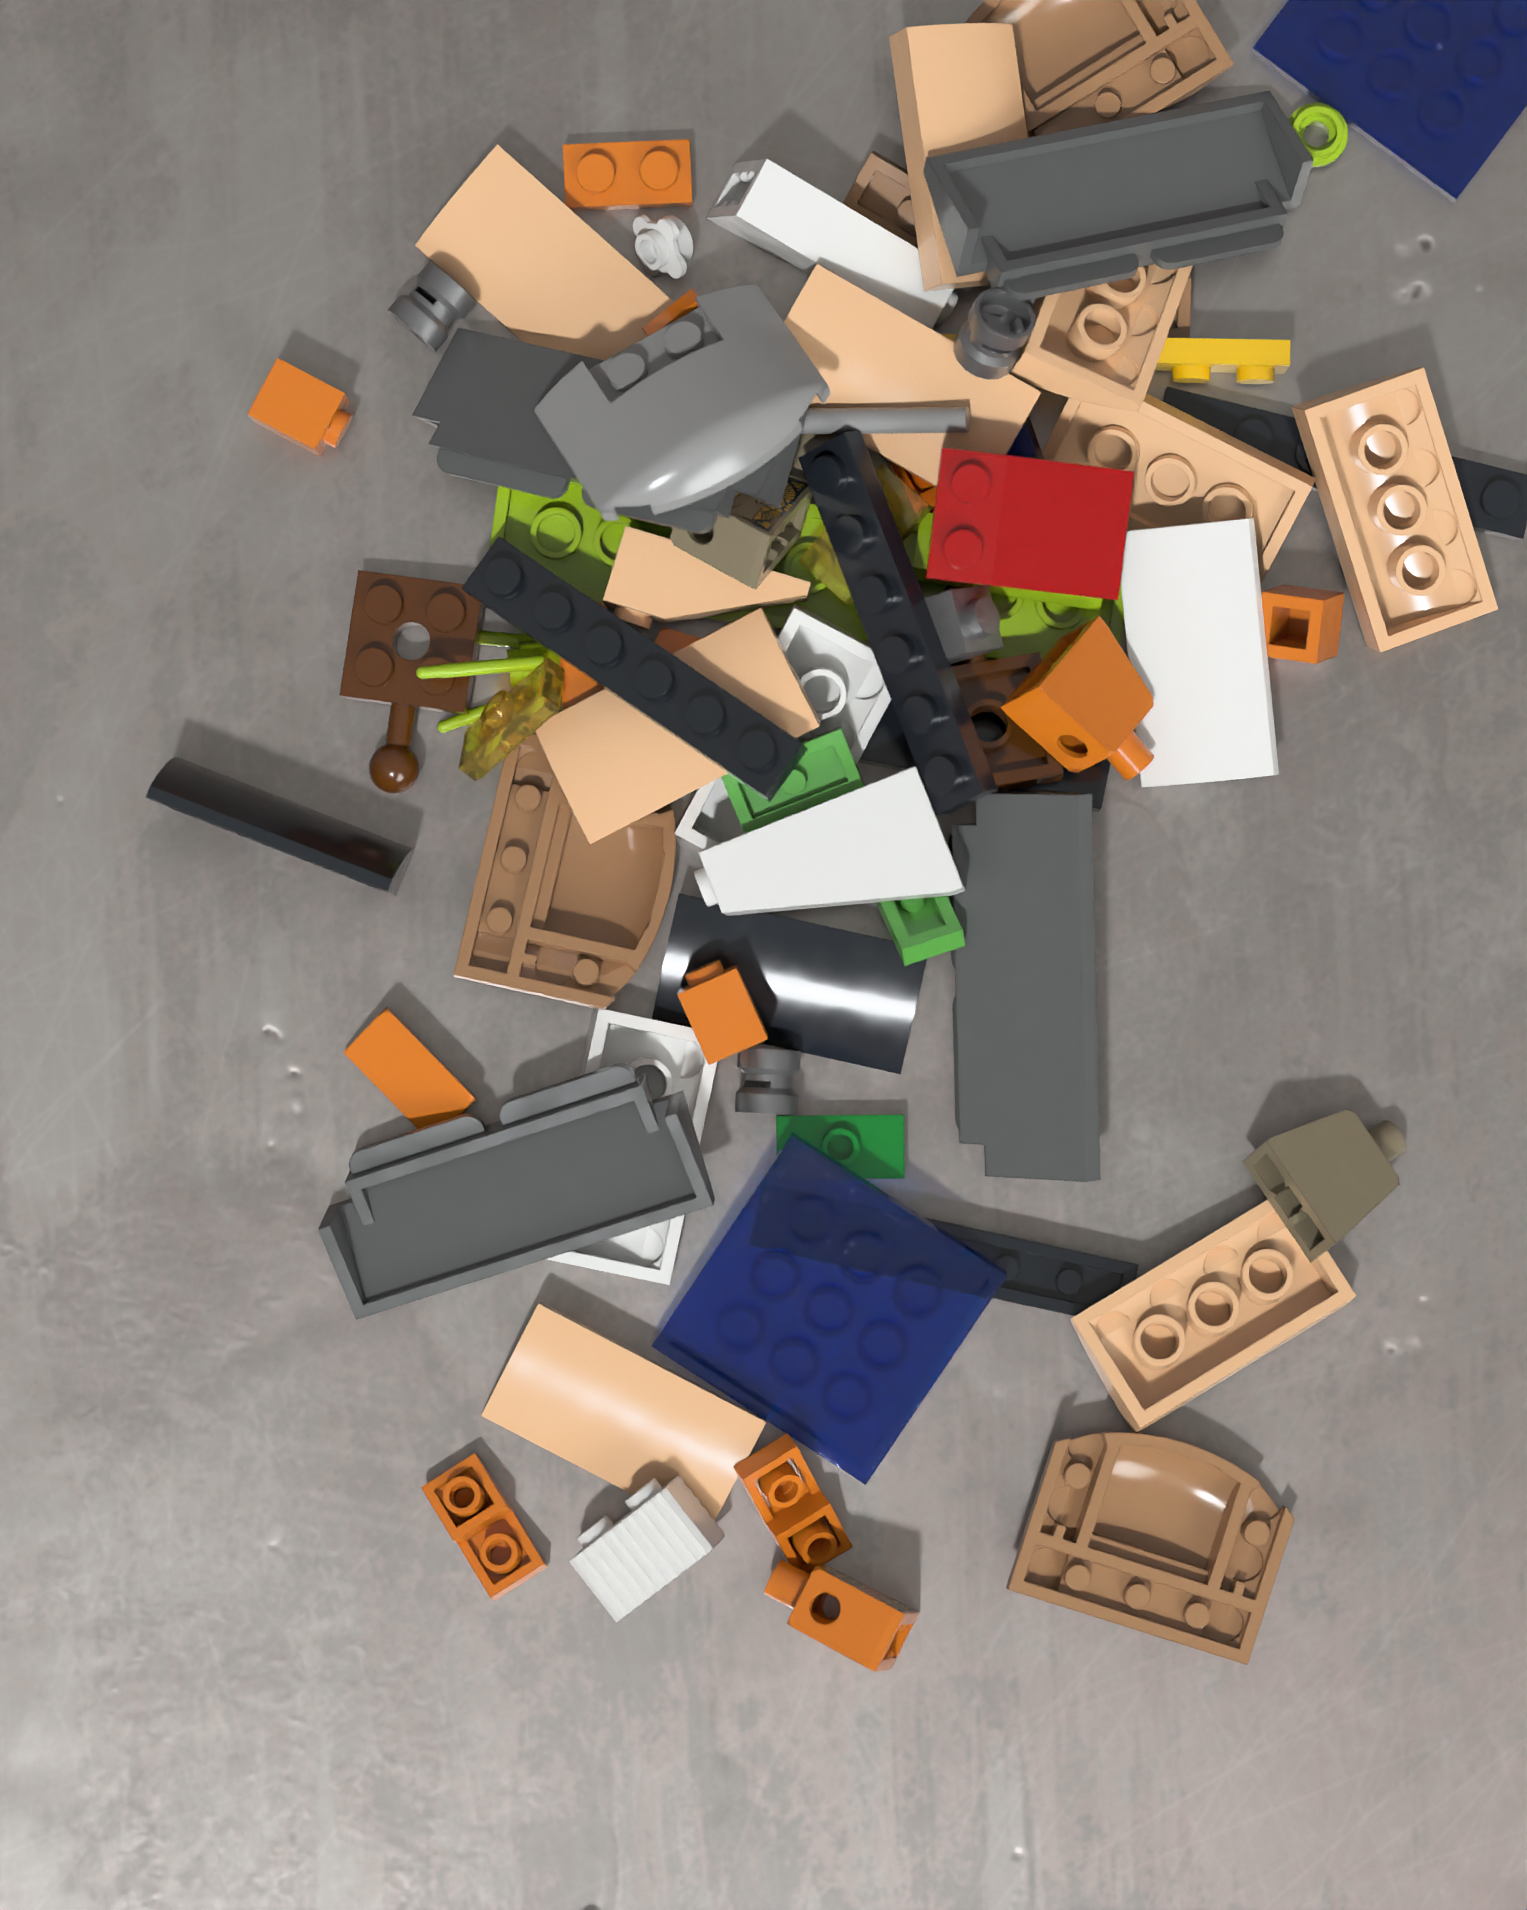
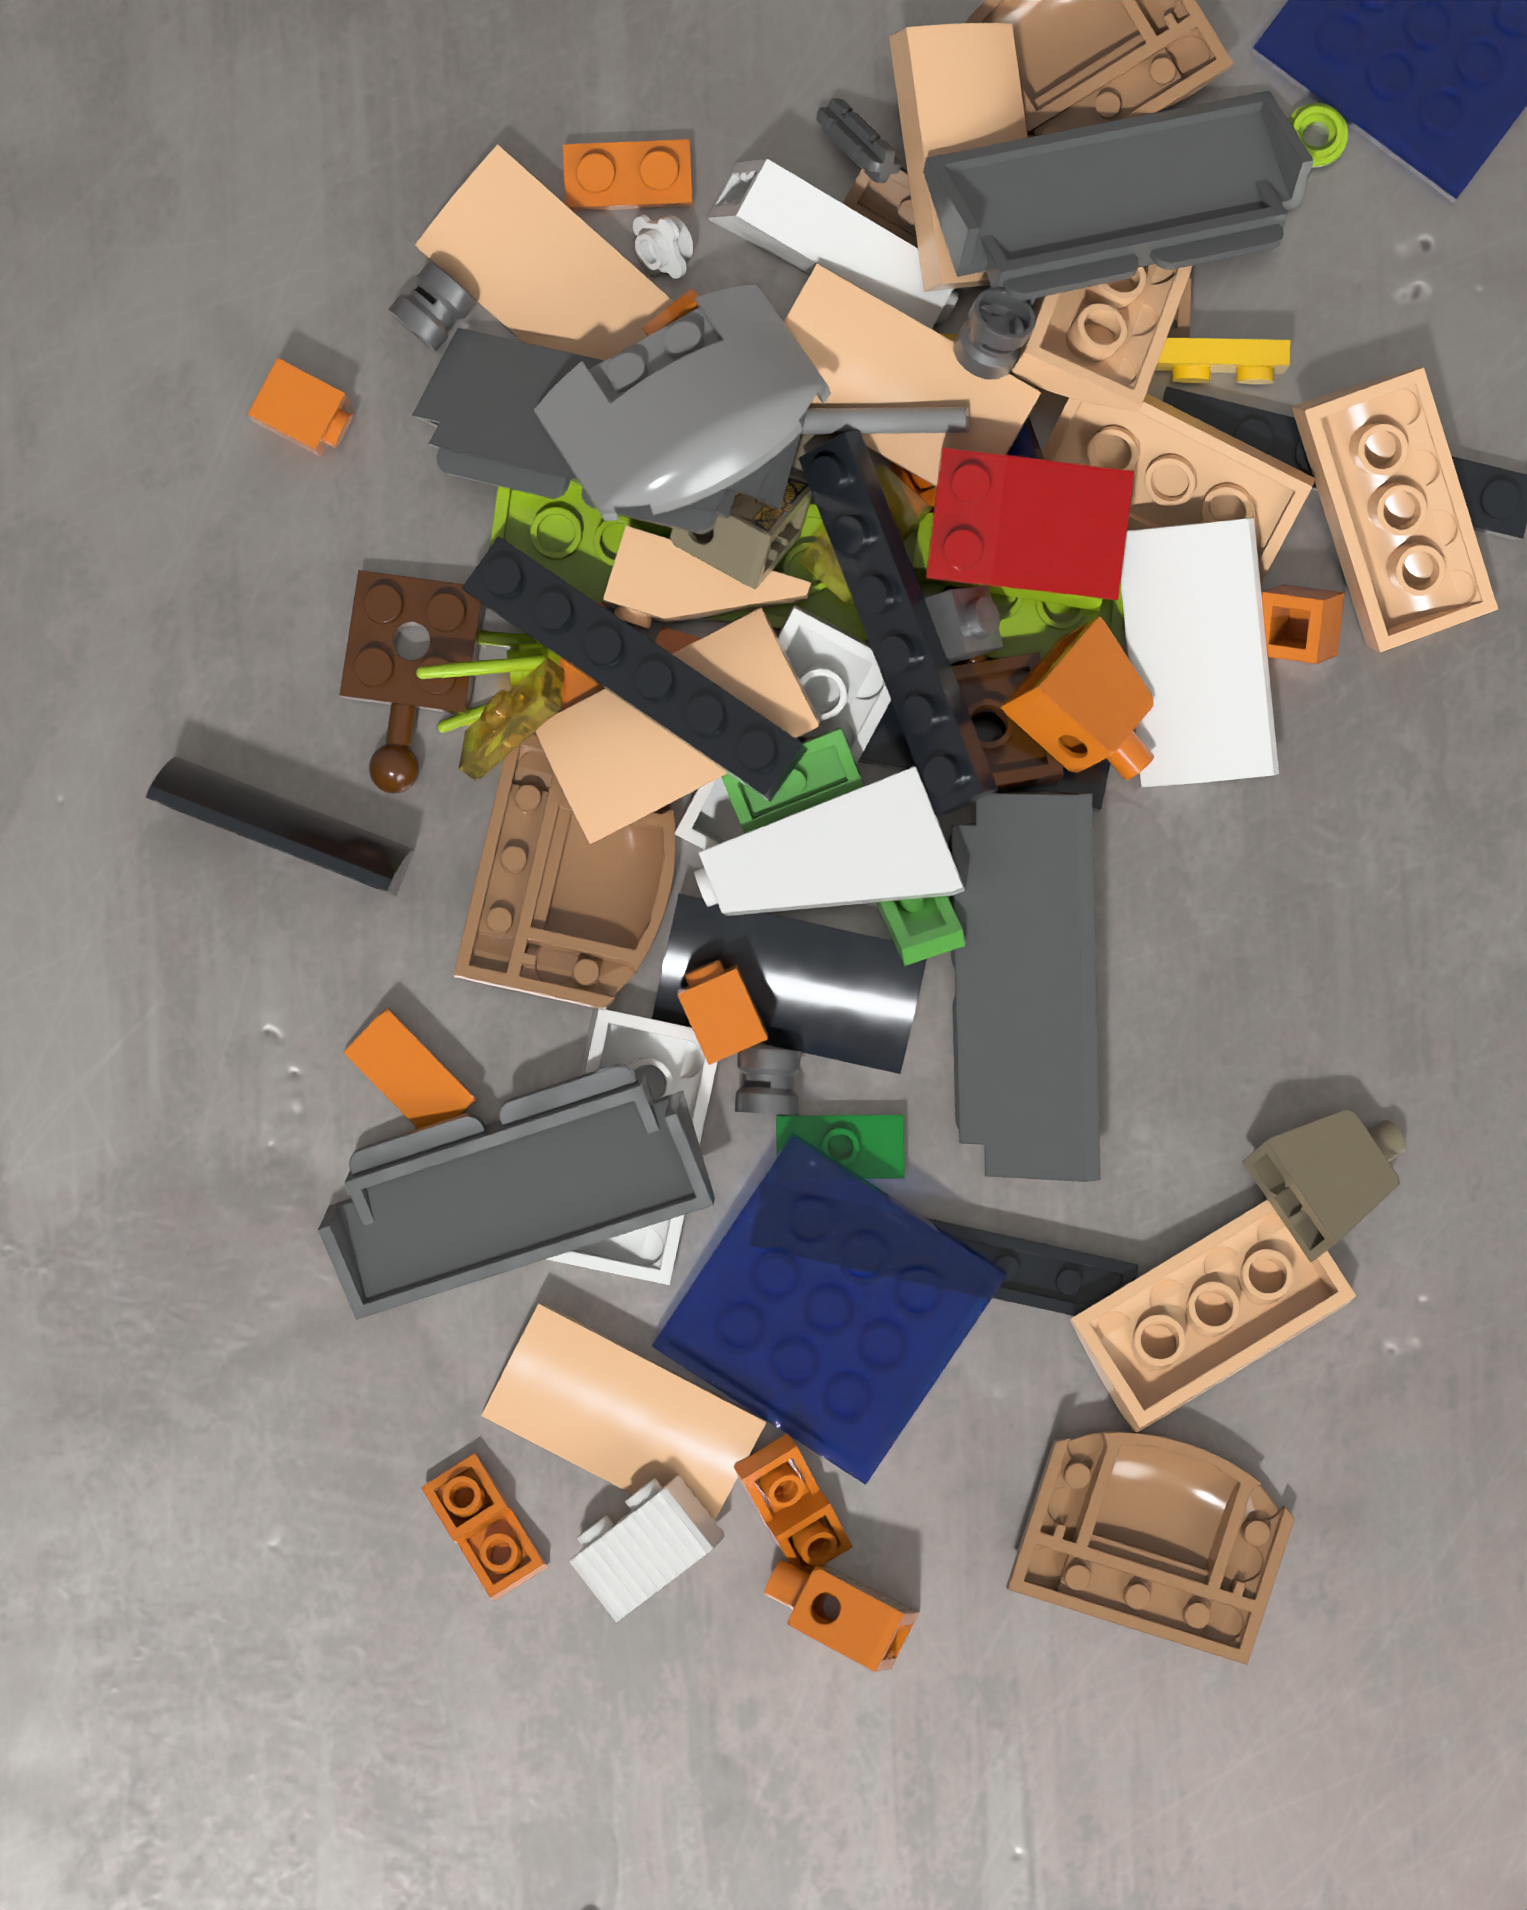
none -> dark grey axle [816,98,901,183]

